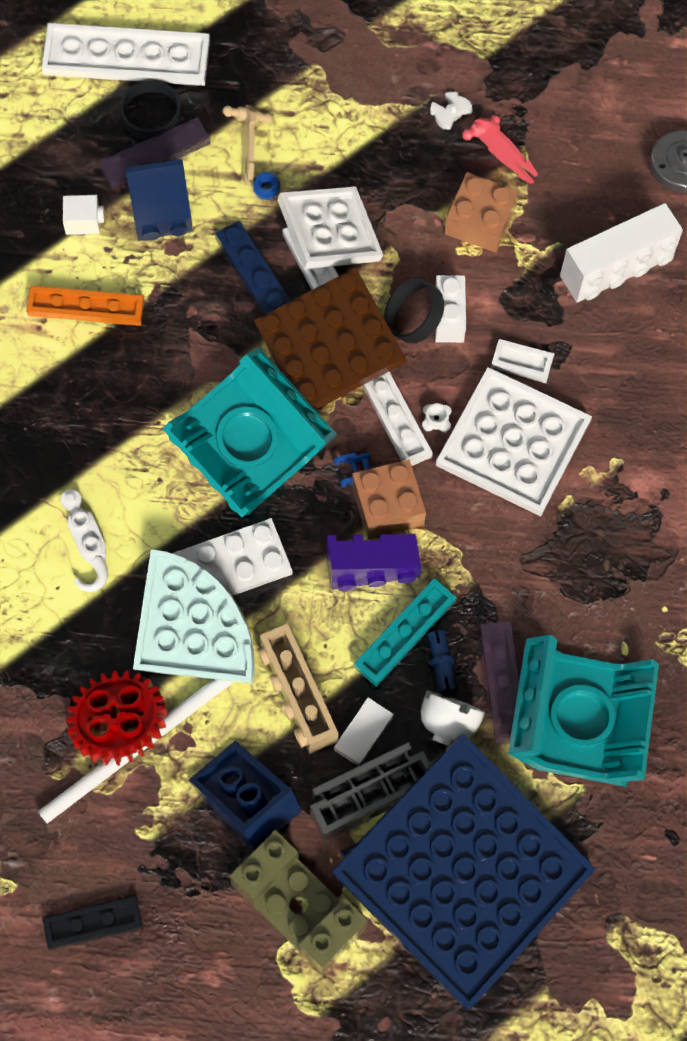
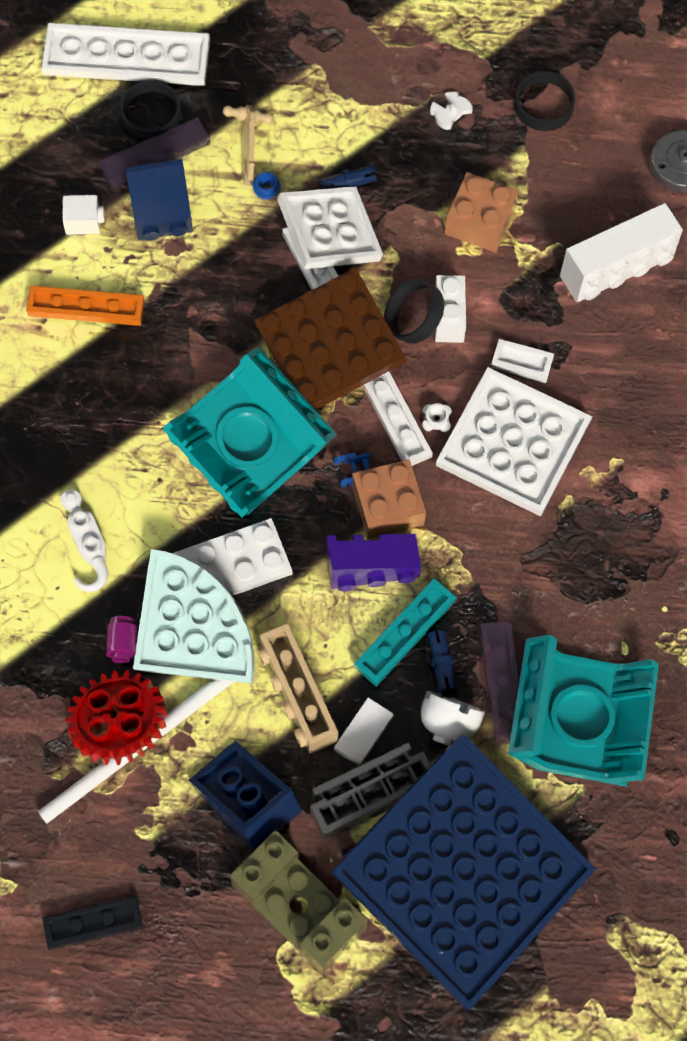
dark blue plate [215,221,291,315] -> none
coral piece [462,115,538,184] -> none
none -> magenta brick [106,616,138,663]
none -> dark blue pin [319,164,377,189]
none -> black tyre [514,71,576,131]

